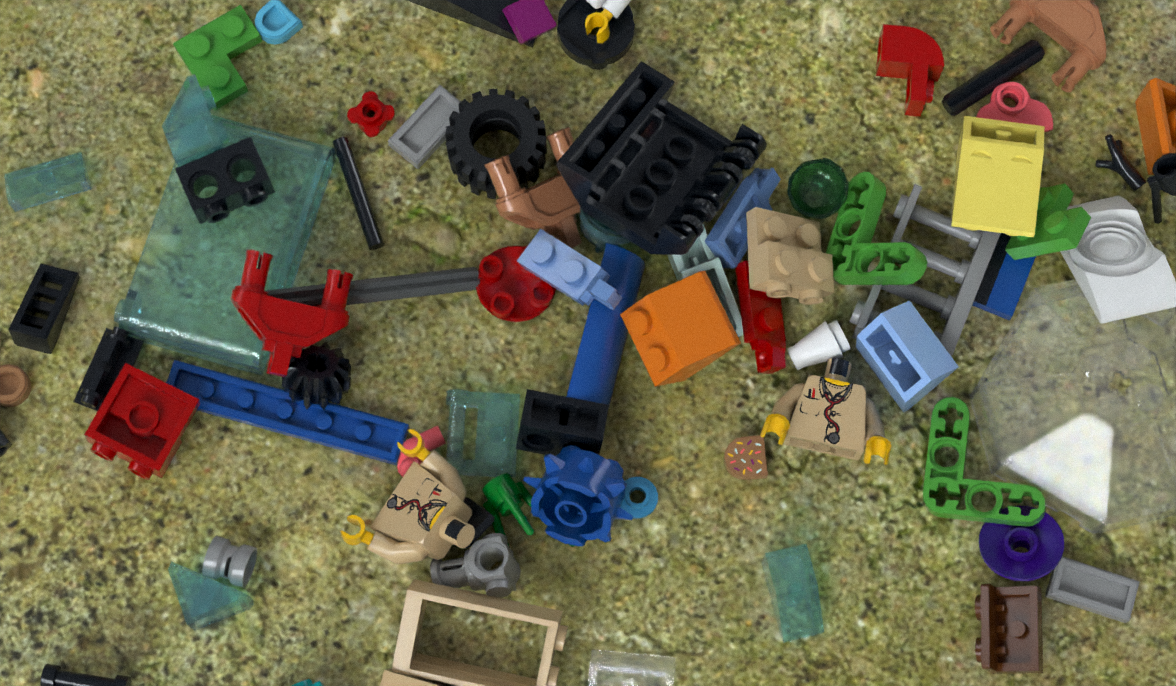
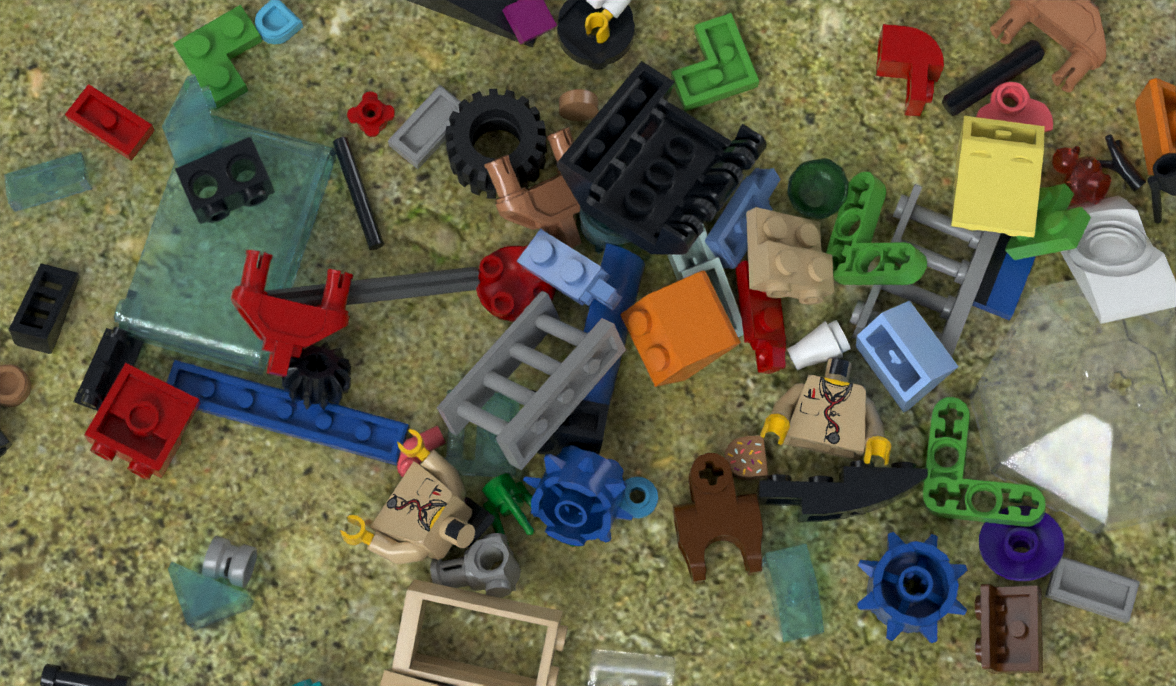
none -> red plate [64,84,155,161]
none -> light grey fence [436,291,626,470]
none -> medium nougat tile [559,89,599,121]
none -> bright green plate [671,13,759,112]
none -> reddish brown piece [673,453,763,584]
none -> black slope [757,460,928,522]
none -> blue brick [857,532,968,643]
none -> clear red animal [1052,145,1111,205]

